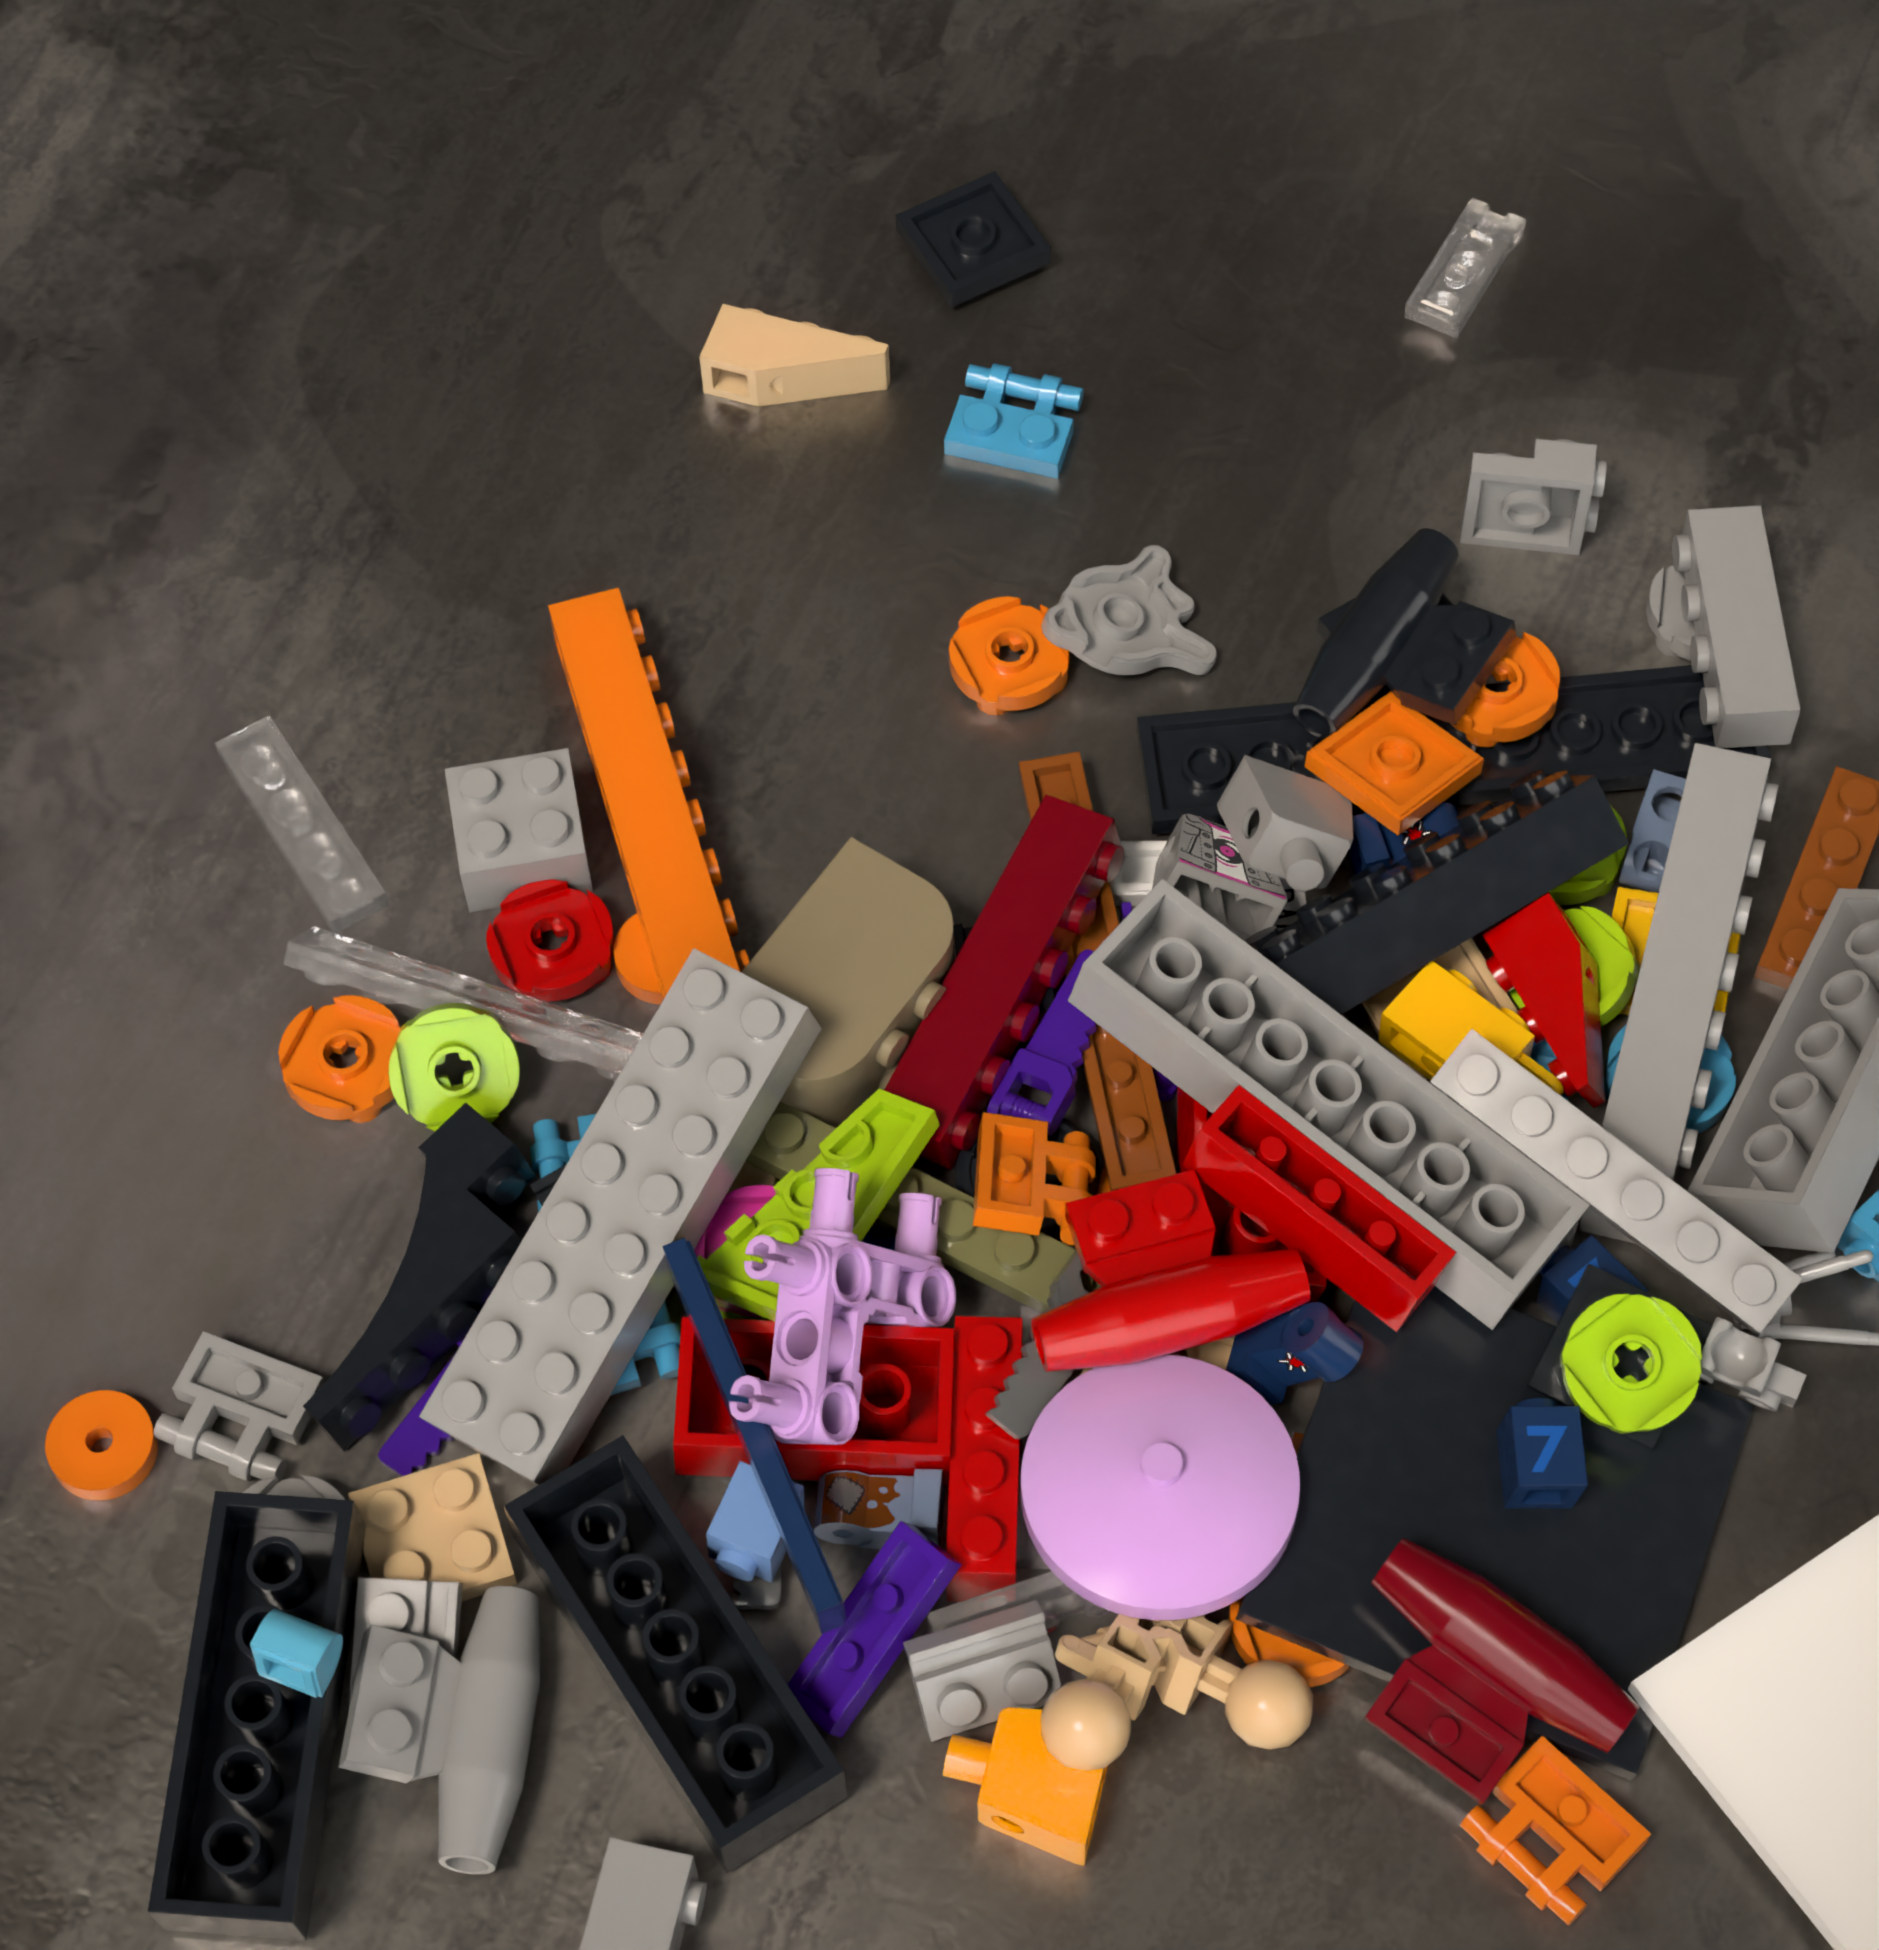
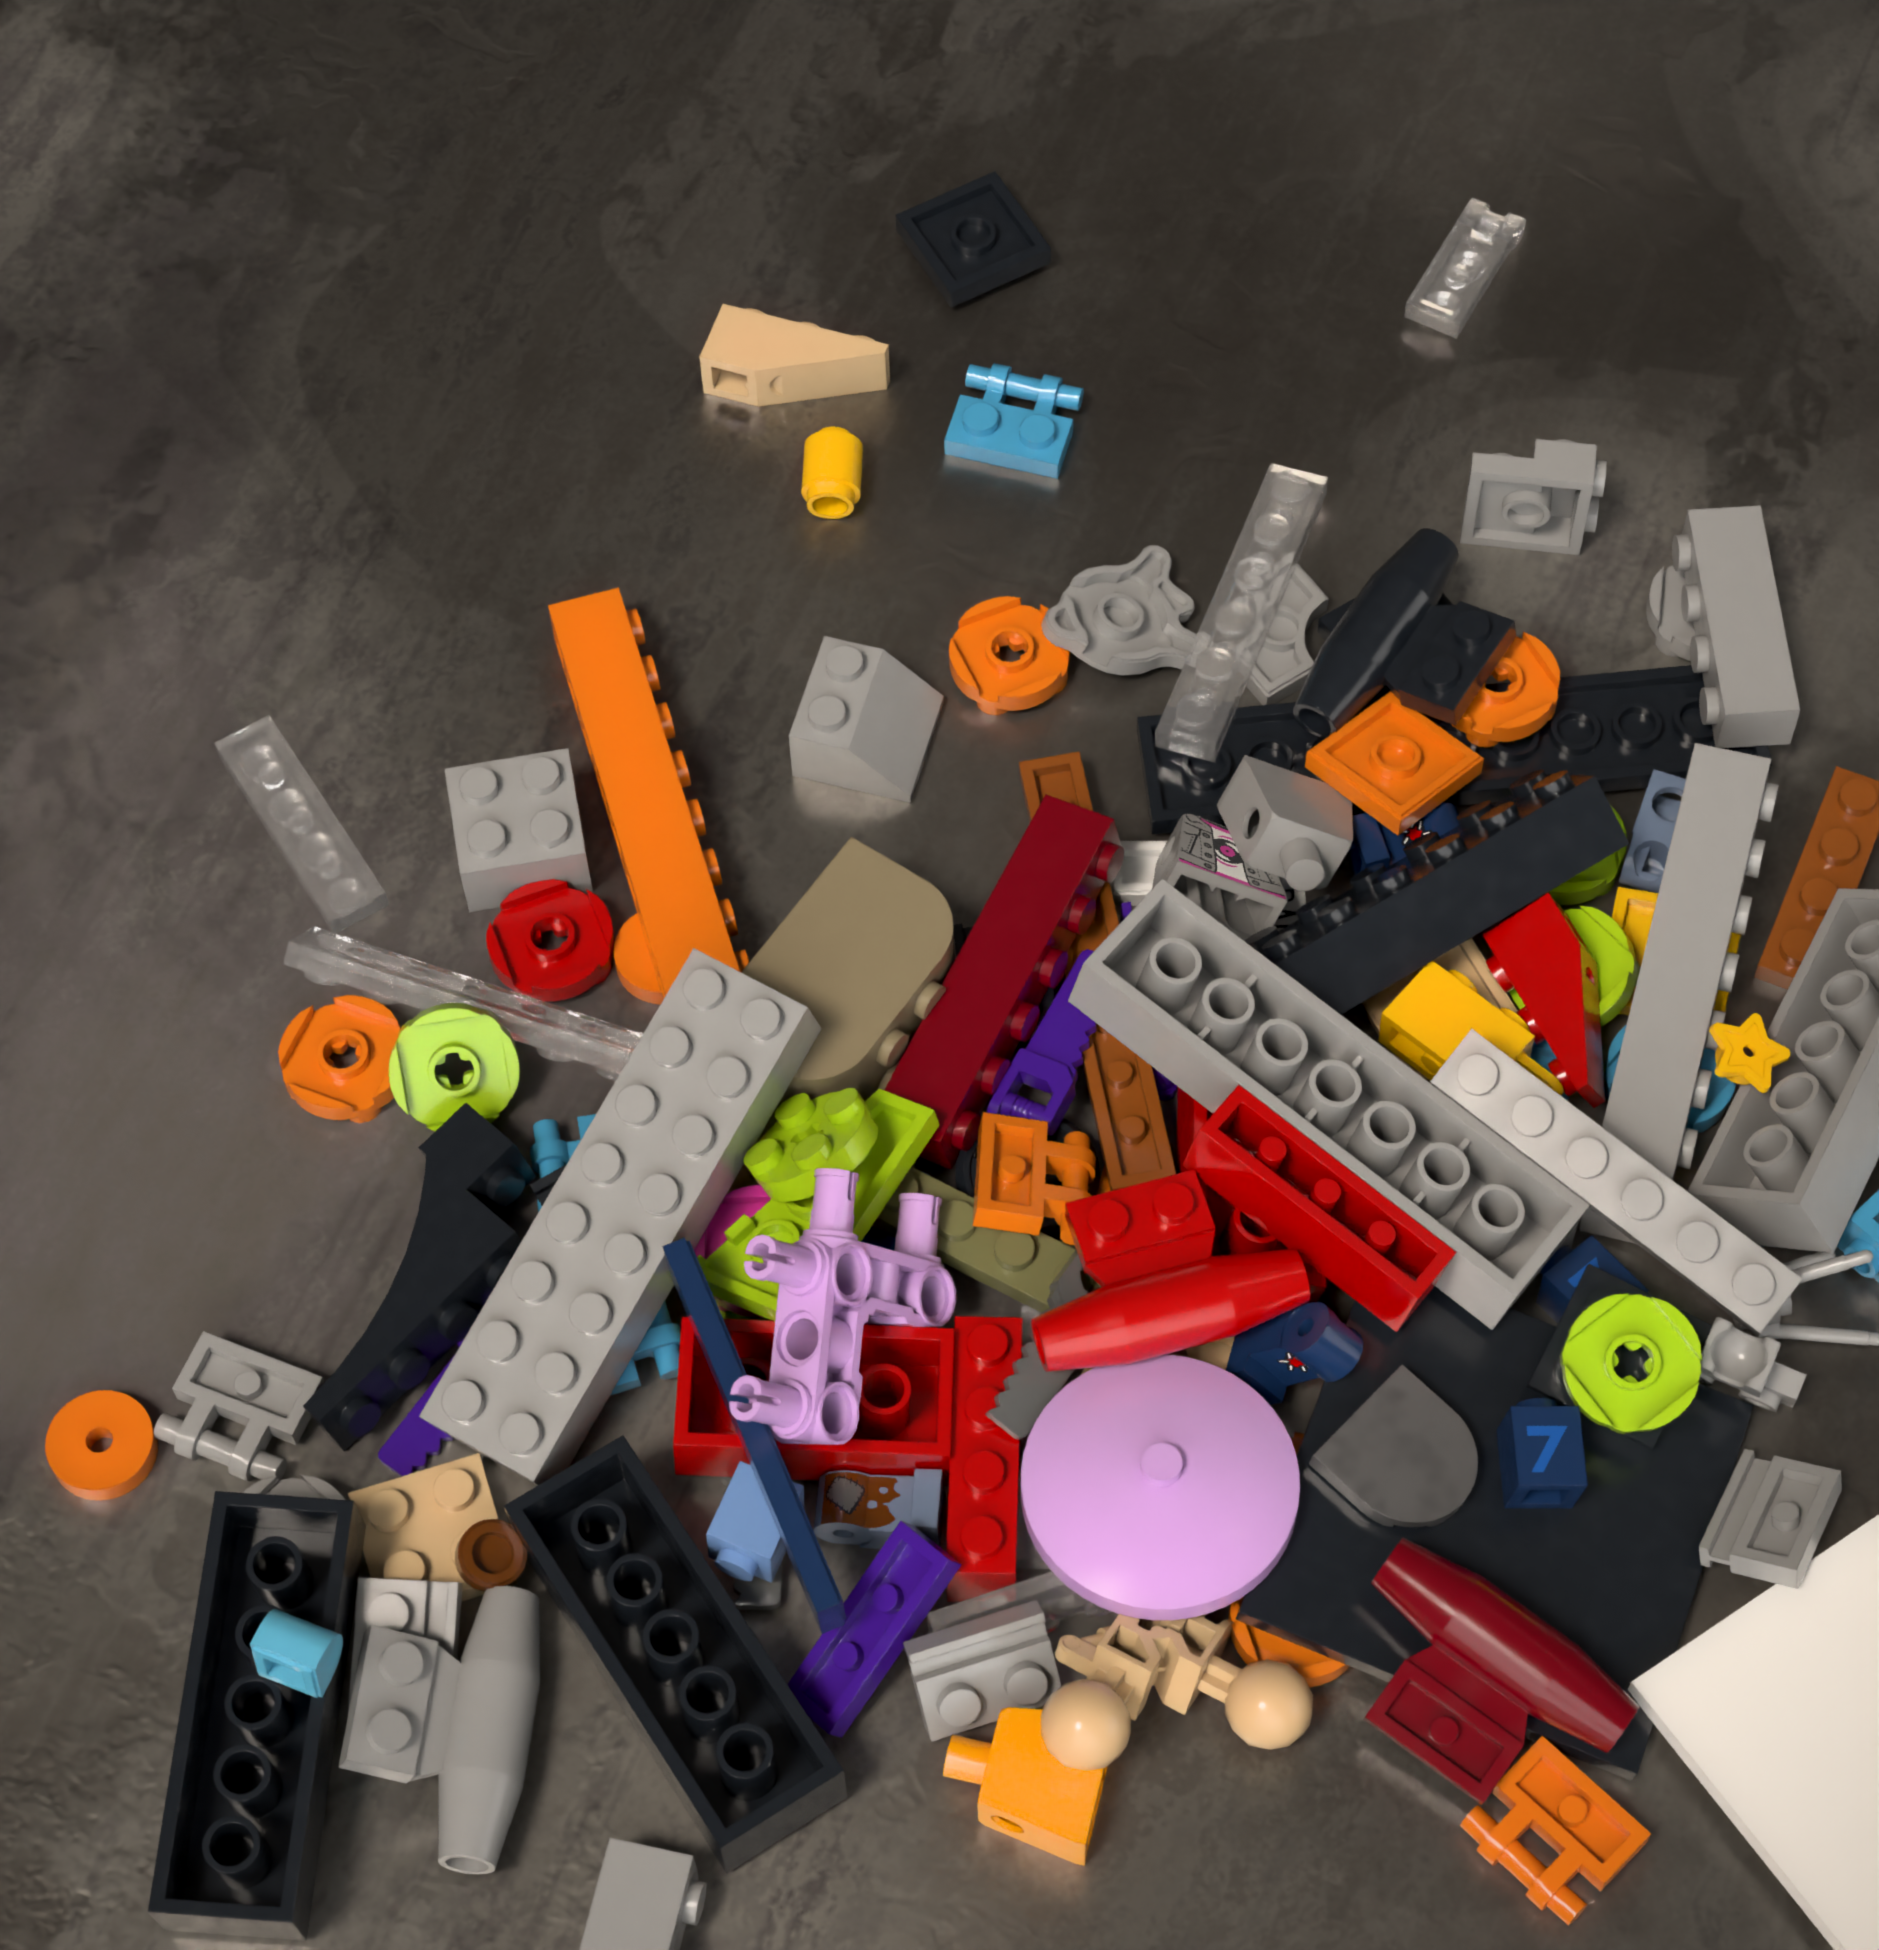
none -> reddish brown tile [455,1519,527,1592]
none -> lime plate [743,1088,878,1202]
none -> light grey slope [789,636,944,803]
none -> yellow brick [801,426,863,519]
none -> clear plate [1155,463,1328,762]
none -> light grey tile [1230,558,1329,705]
none -> flat silver tile [1309,1364,1478,1527]
none -> light grey plate [1699,1449,1842,1589]
none -> yellow plate [1709,1013,1791,1093]

